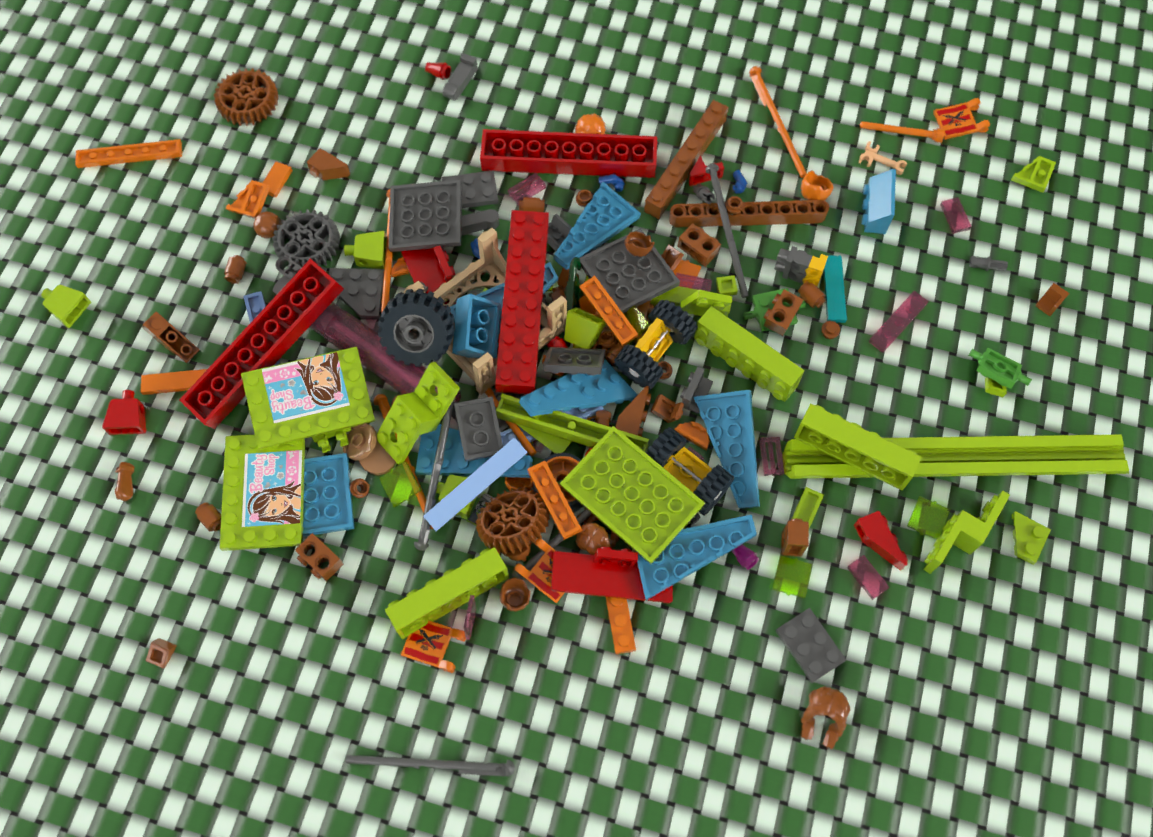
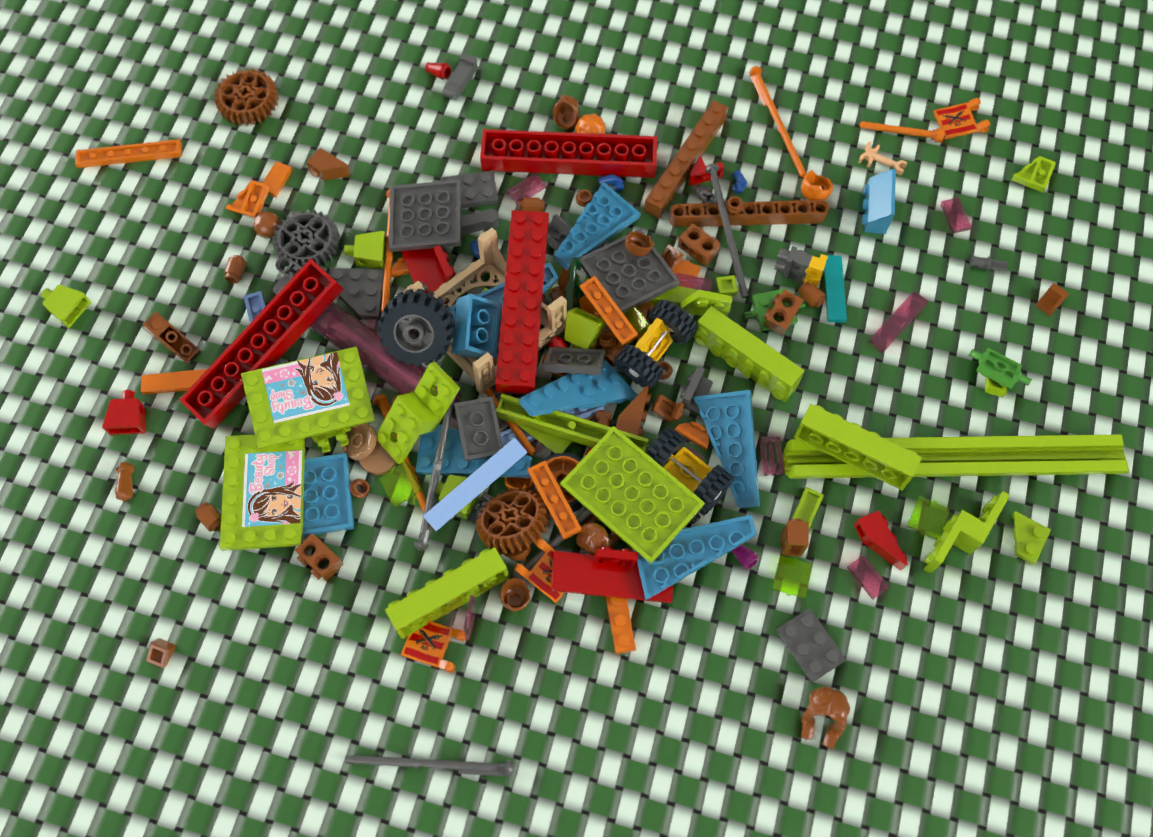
dark orange plate [821,321,840,339] -> none
none -> dark orange hair [553,94,579,129]

